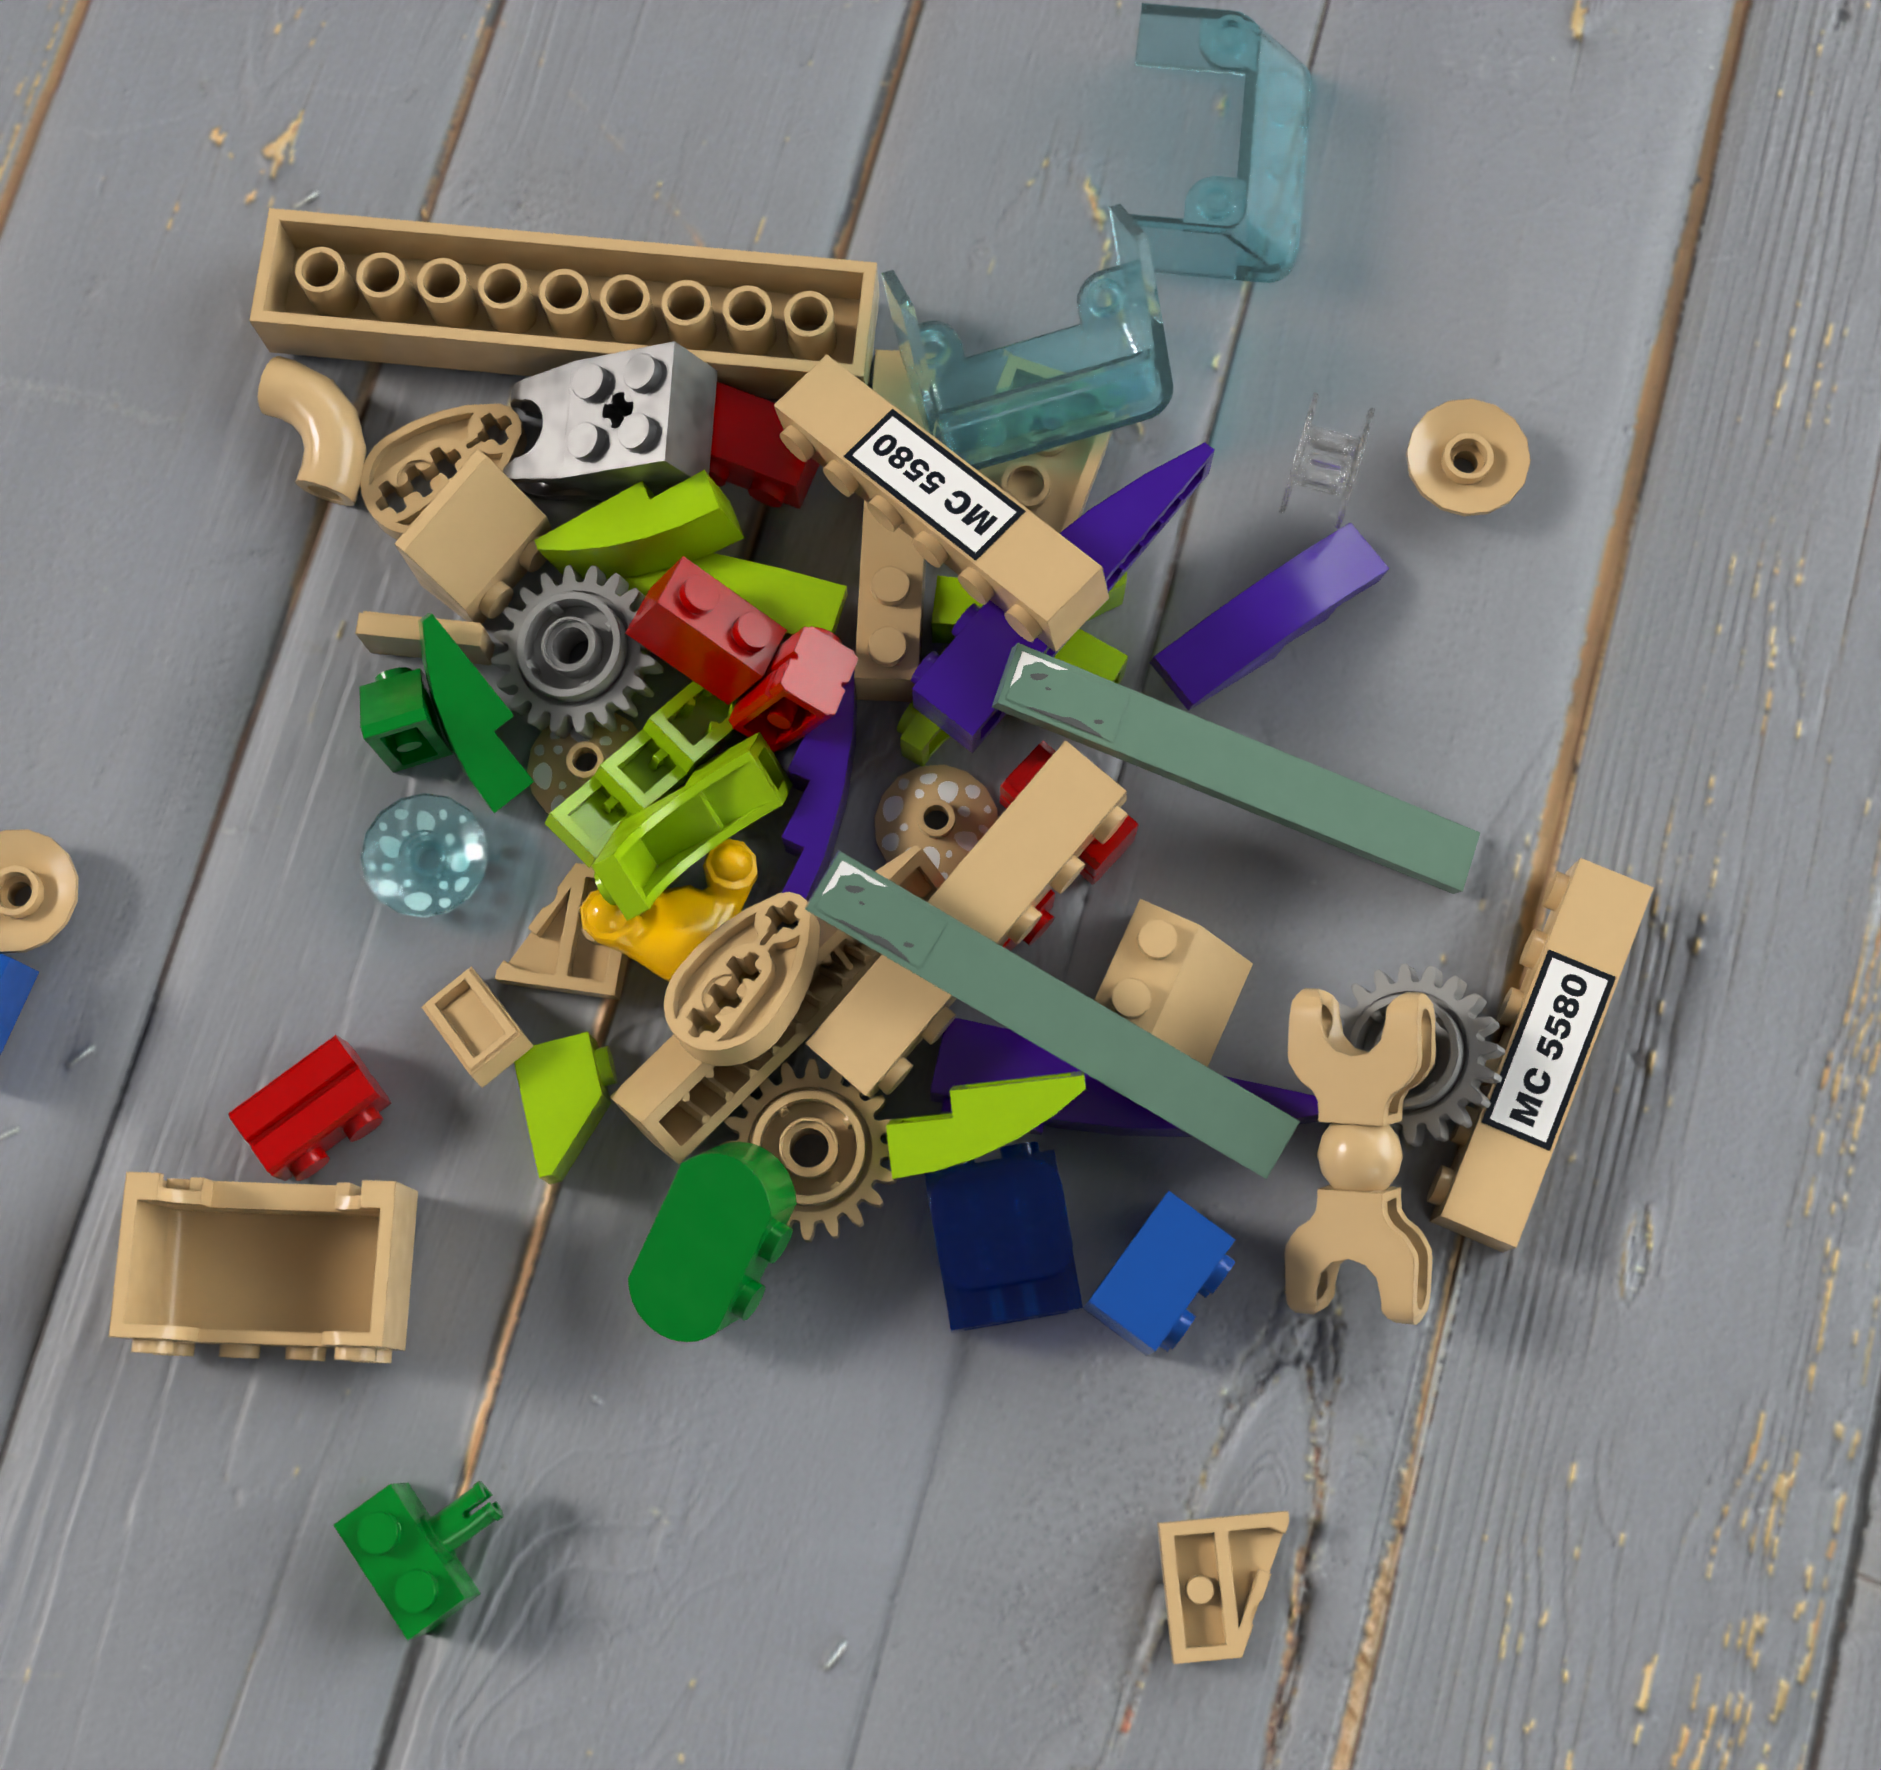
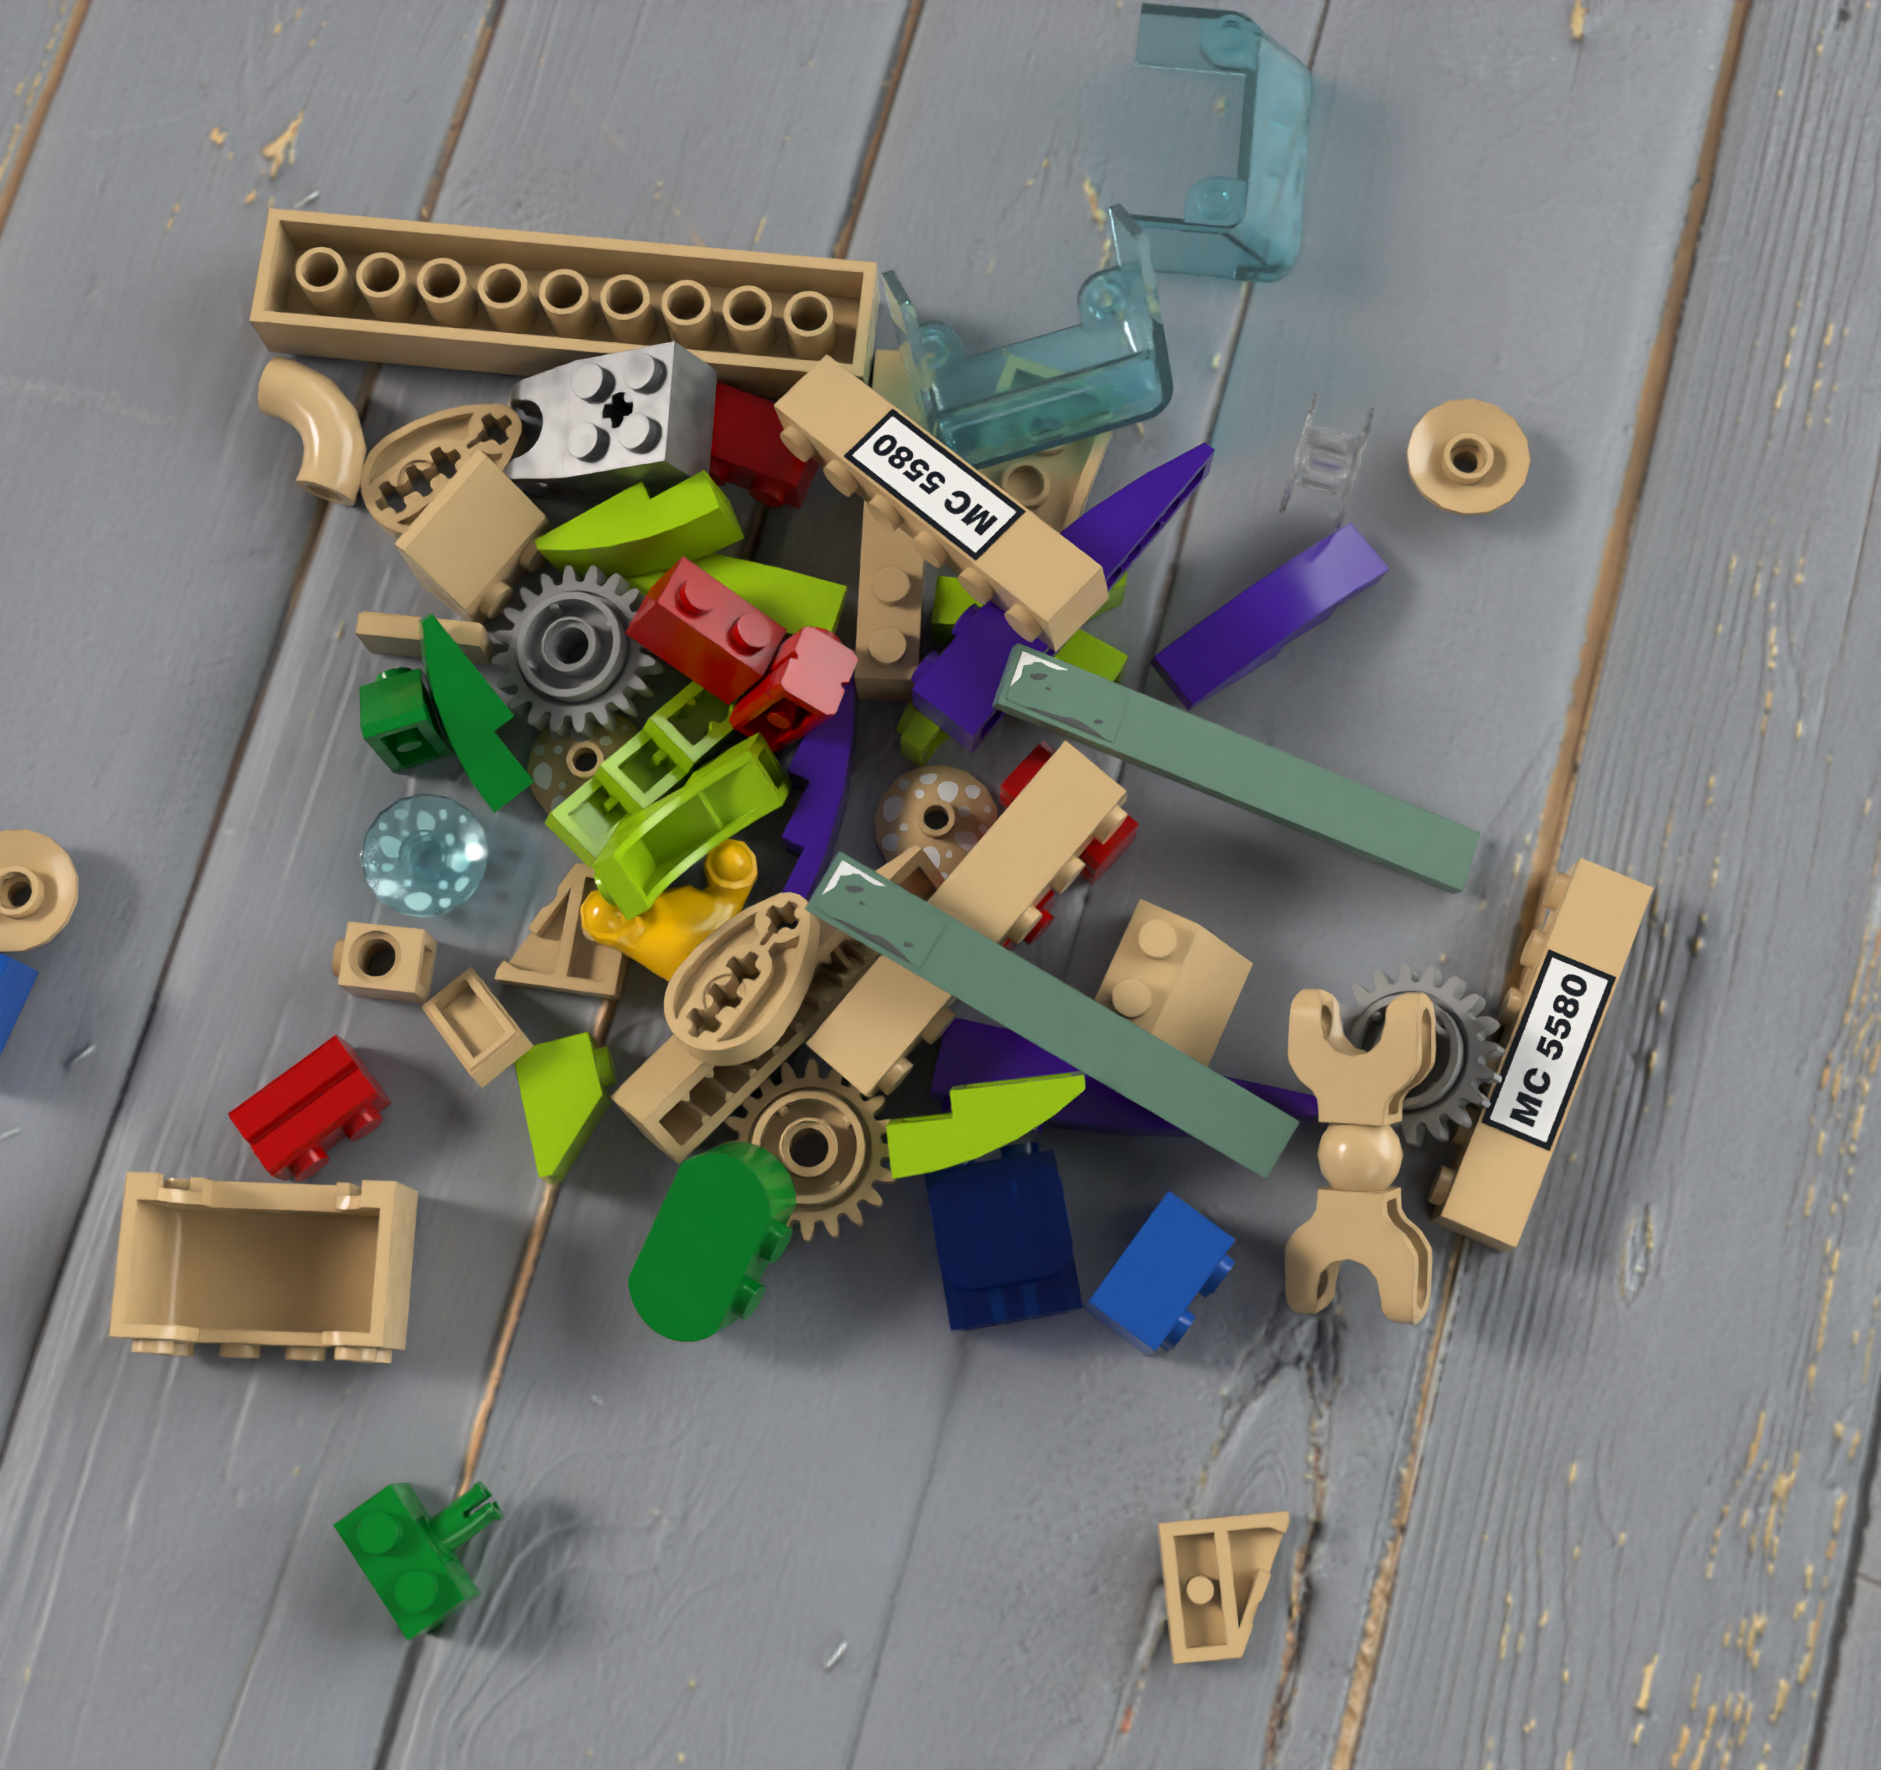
none -> tan brick [332,921,438,1003]

